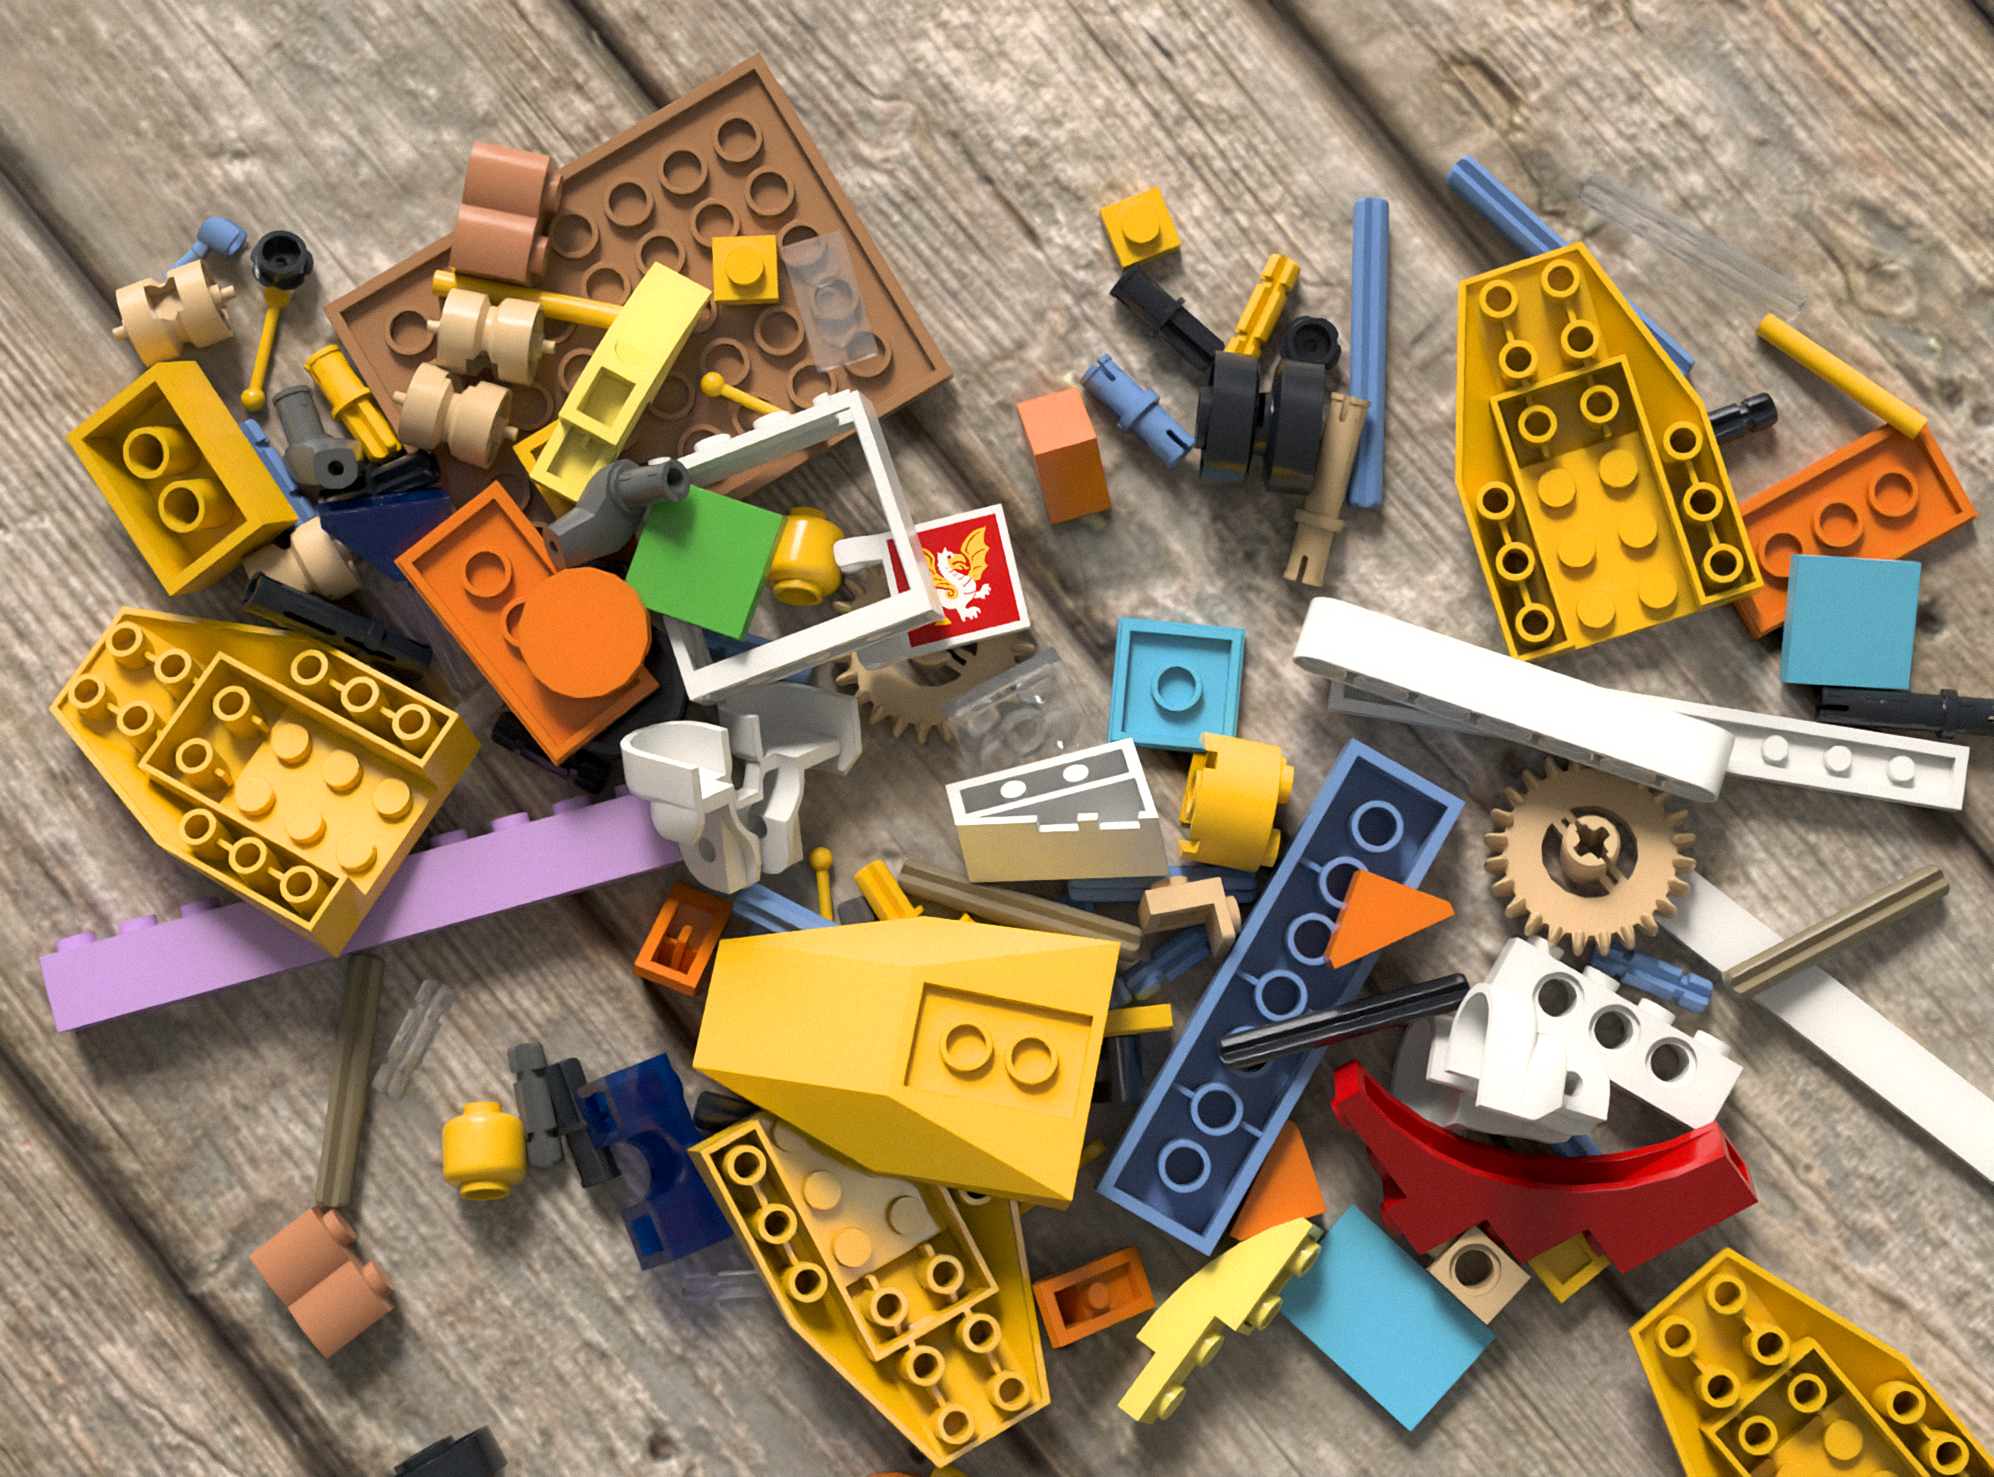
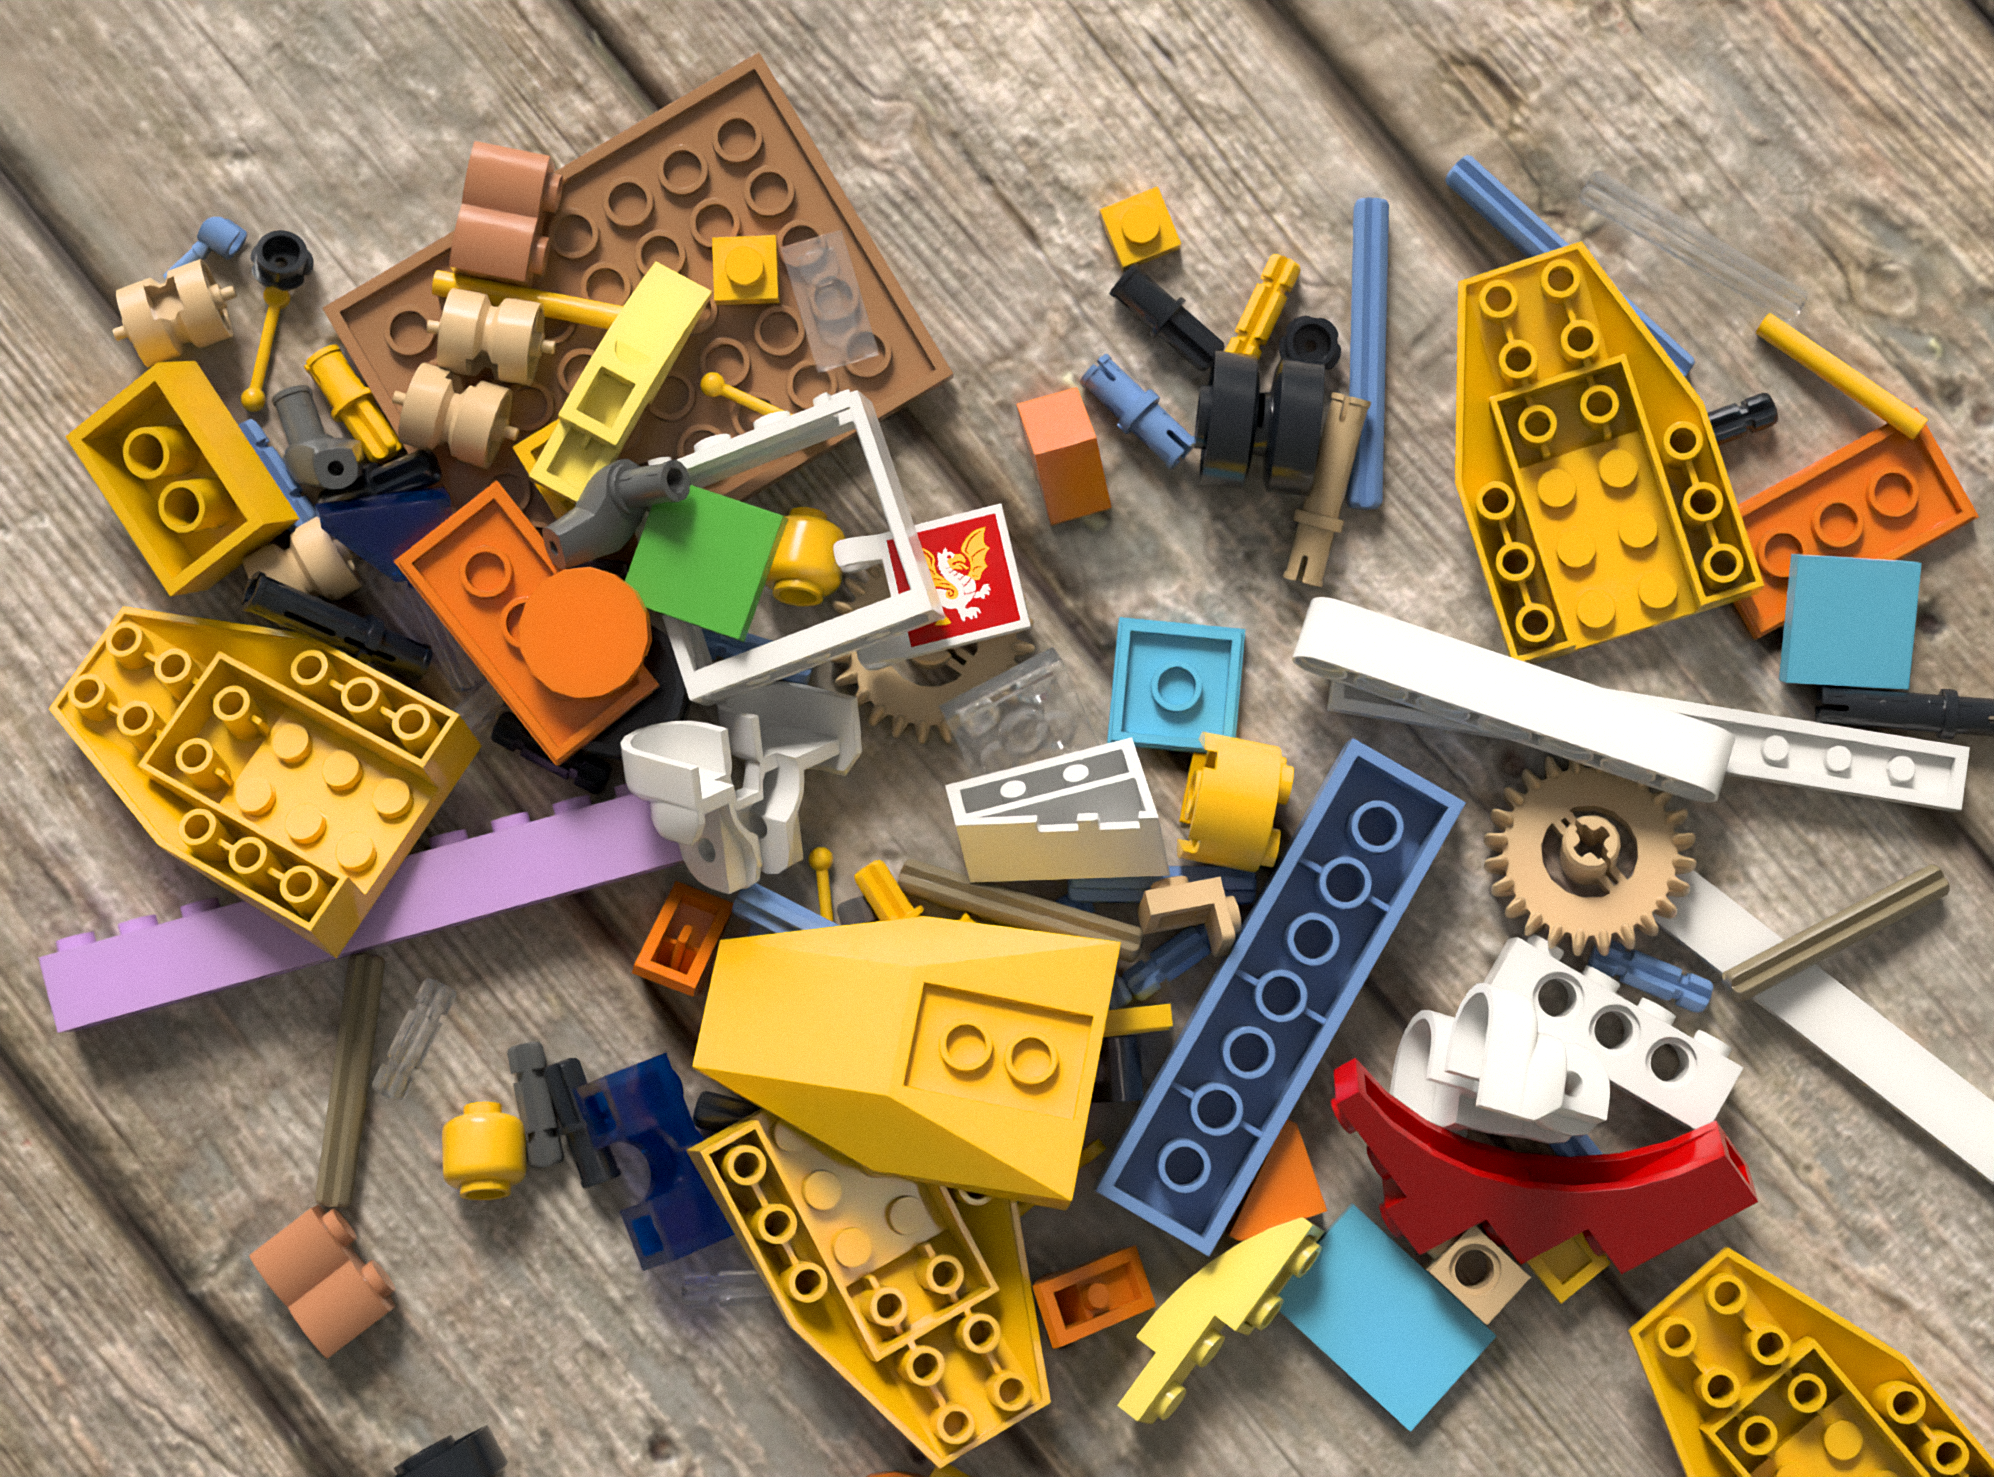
black axle [1216,973,1470,1071] -> none
orange slope [1323,869,1455,969] -> none

